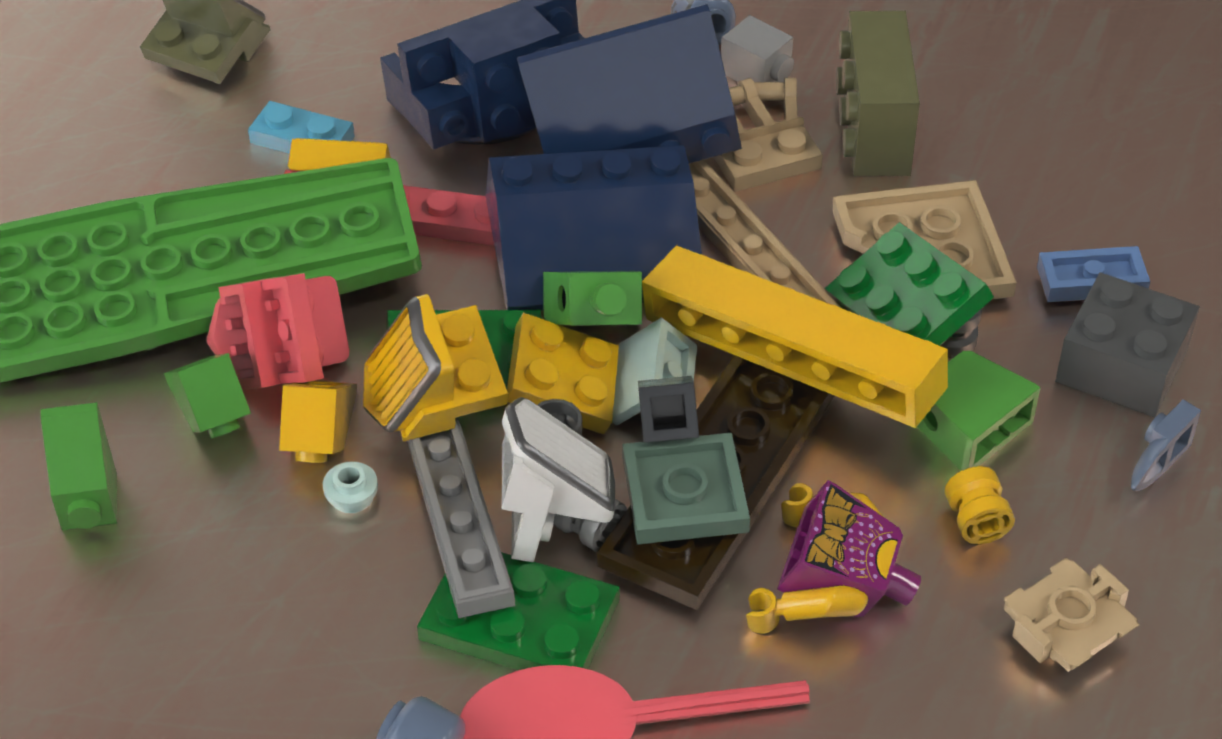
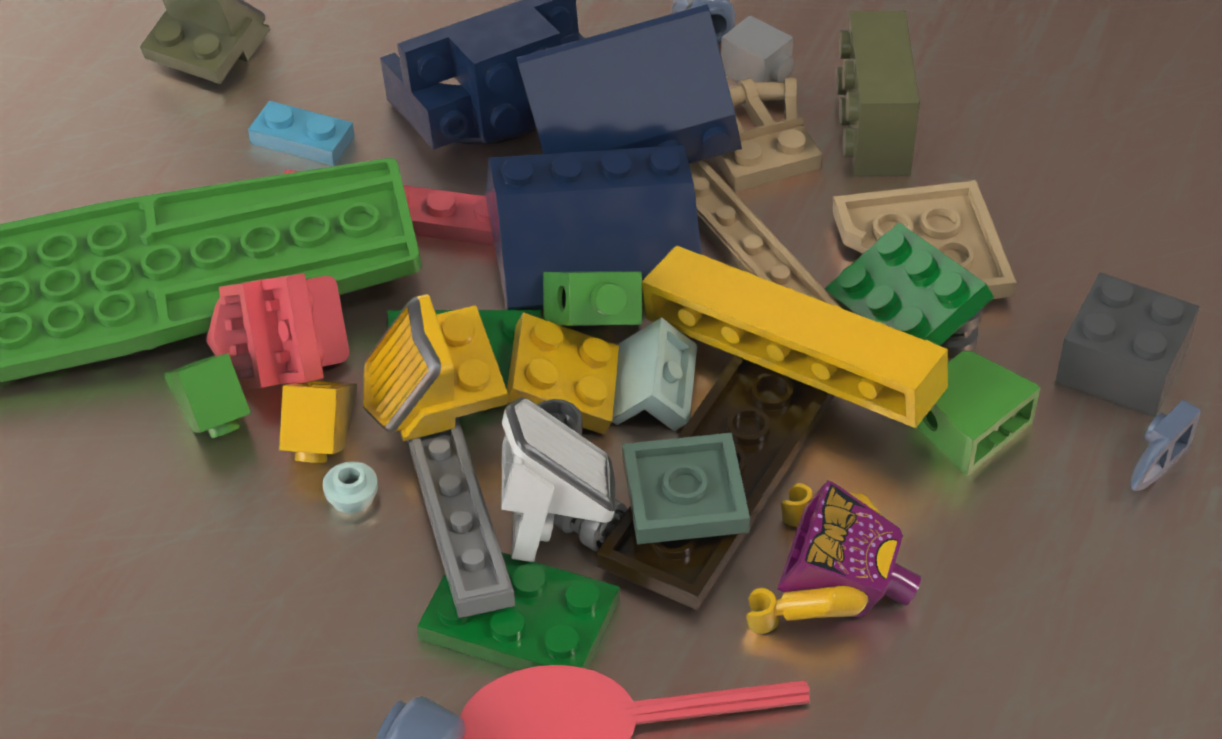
bright green slope [41,402,117,530] -> none
yellow slope [288,138,391,171] -> none
black brick [638,376,699,443] -> none
yellow wheel [945,466,1015,544] -> none
tan piece [1003,557,1140,672] -> none
medium blue plate [1037,246,1151,302] -> none

